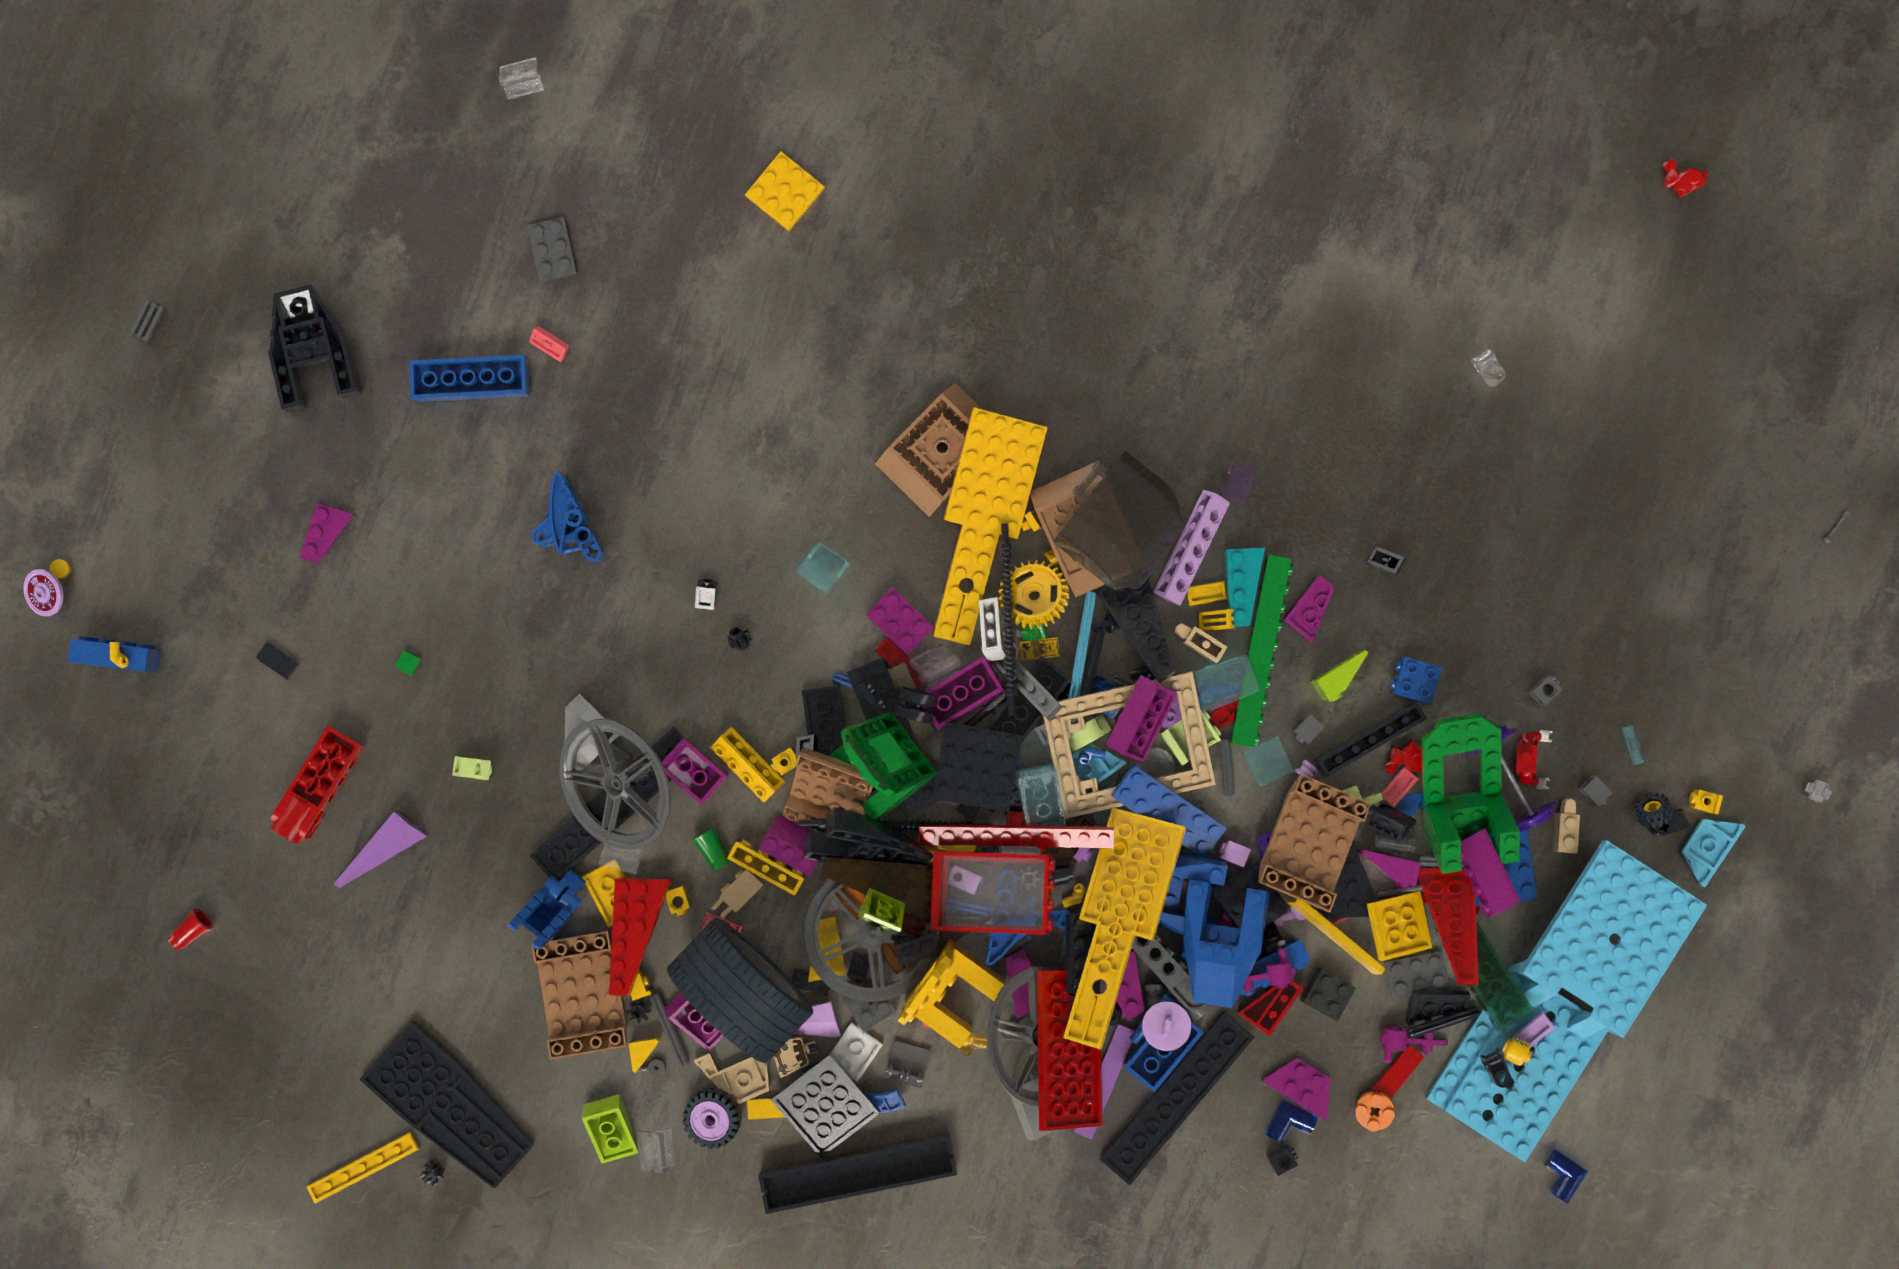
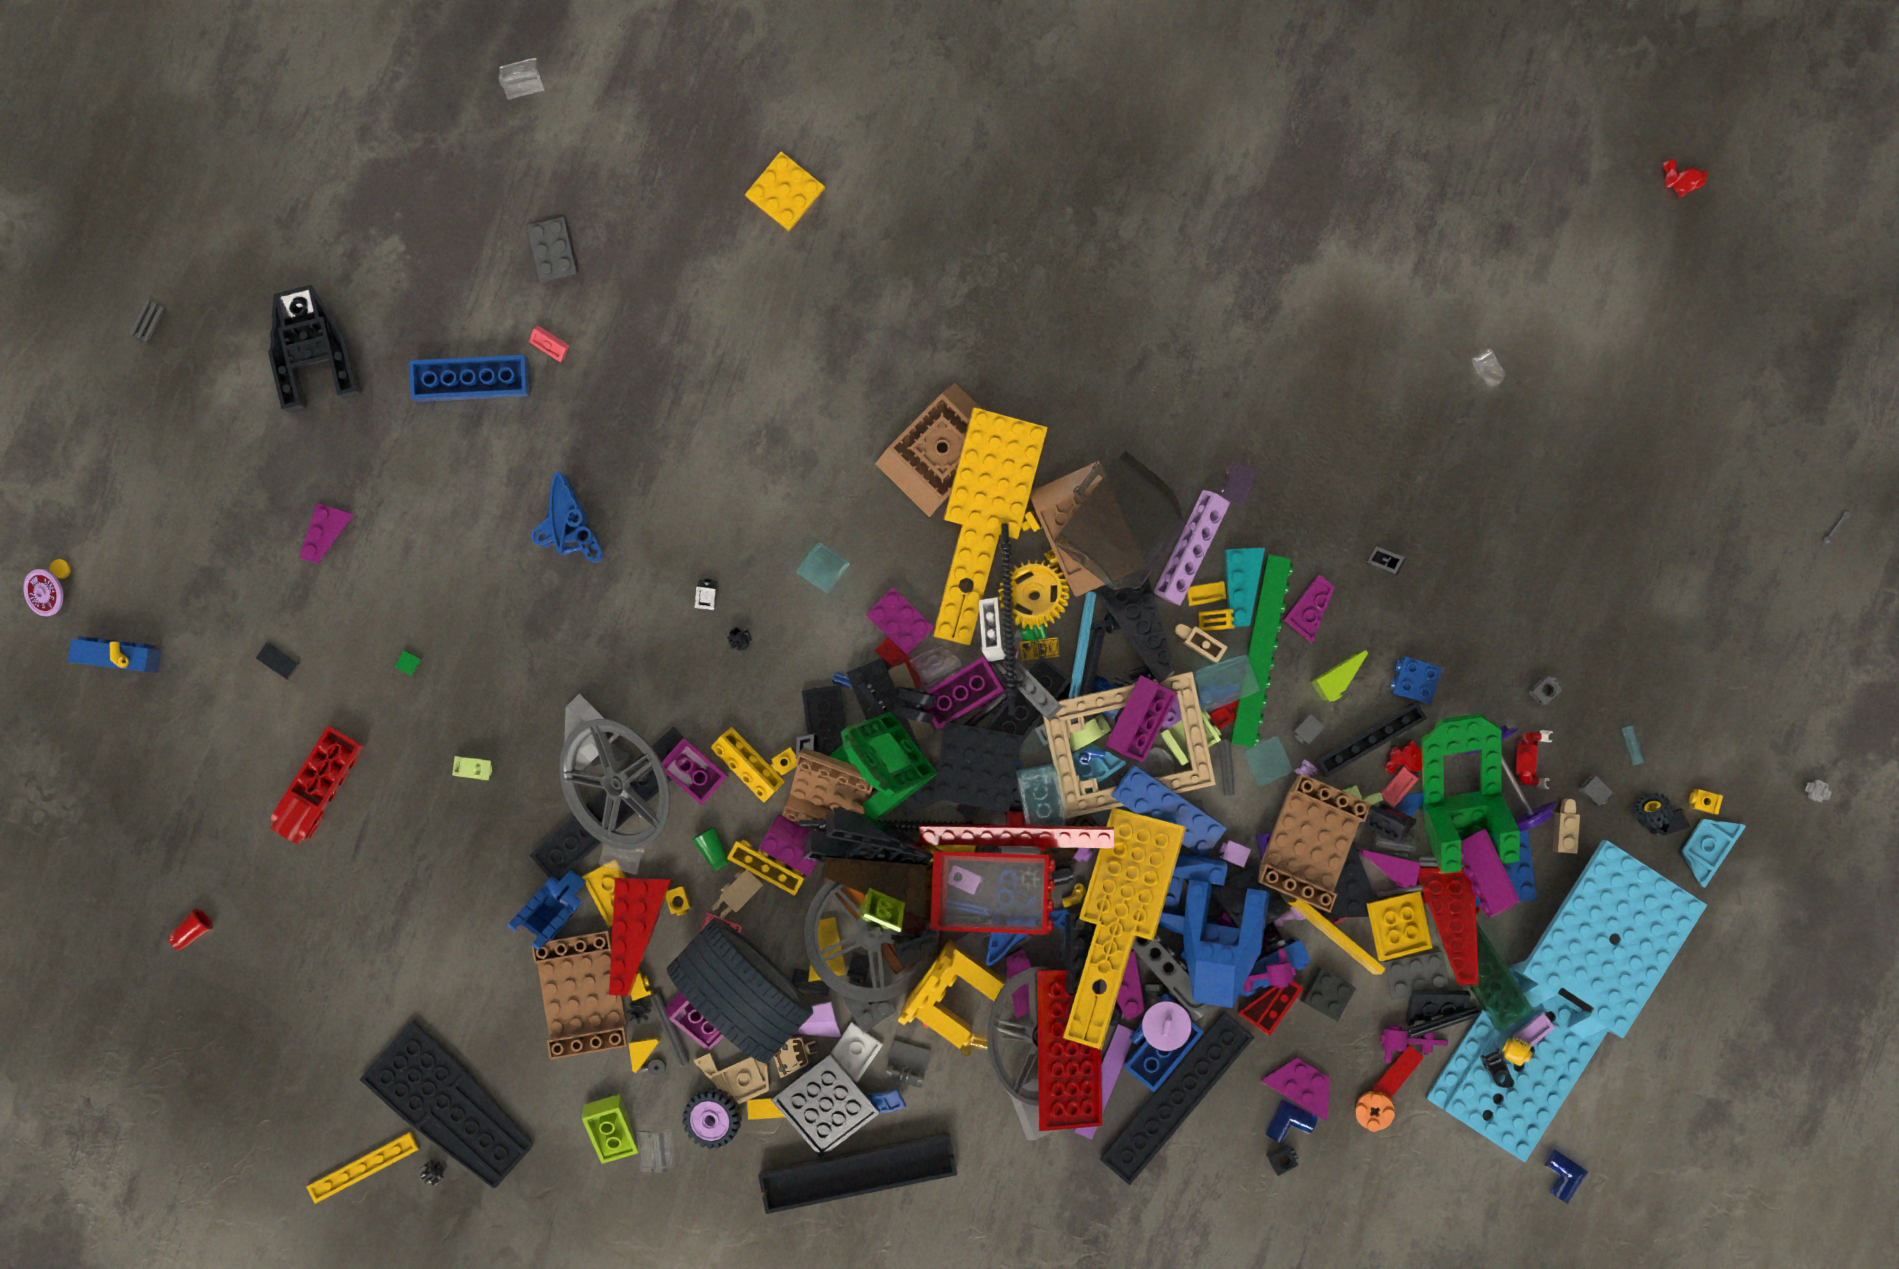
medium lavender wedge [334,811,427,888] -> none

